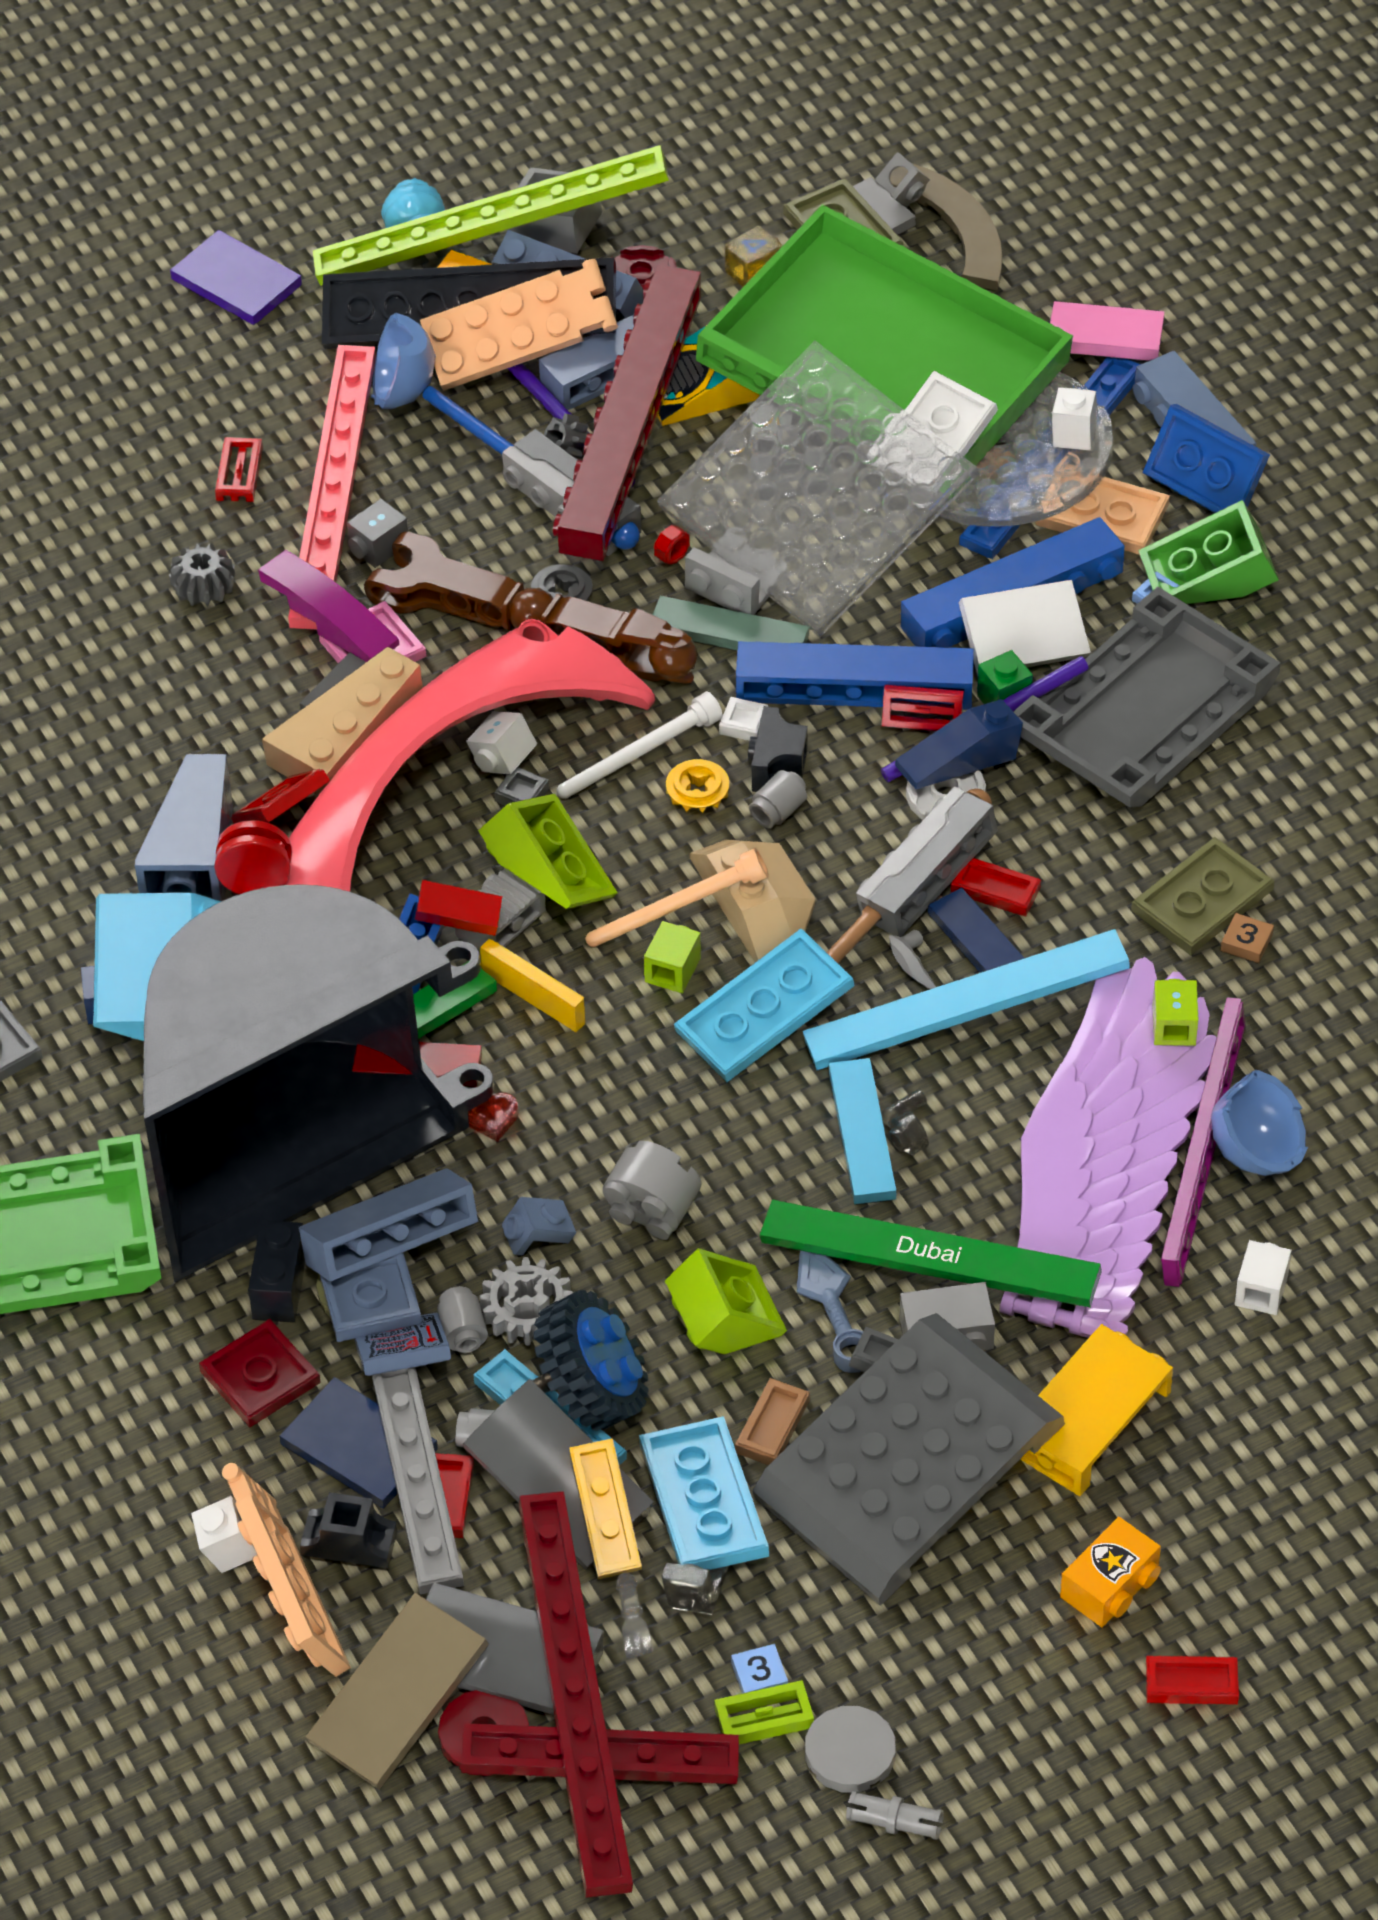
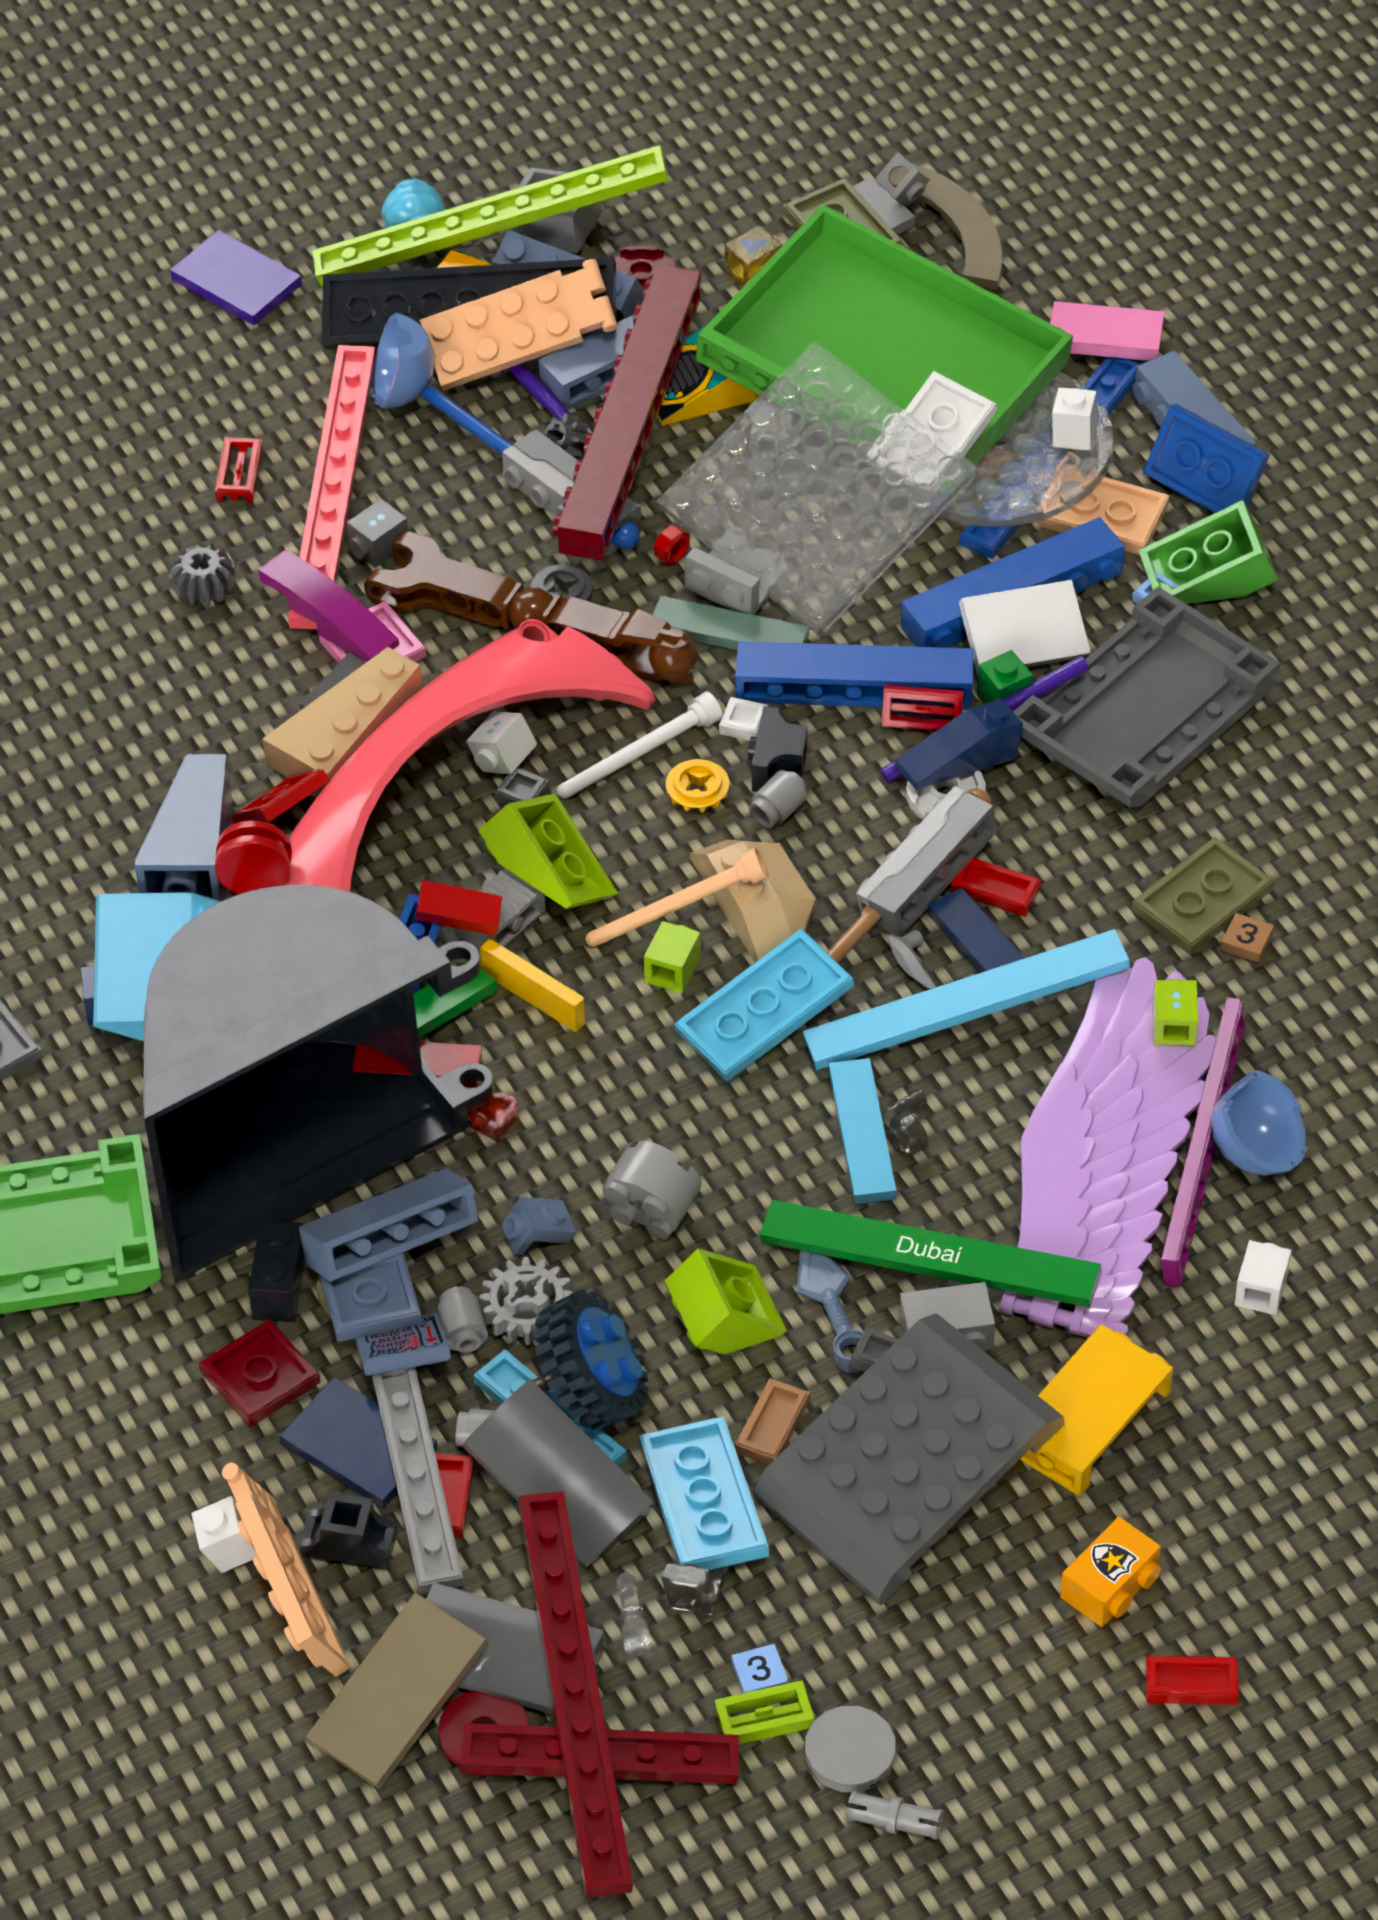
yellow tile [569,1438,642,1579] -> none

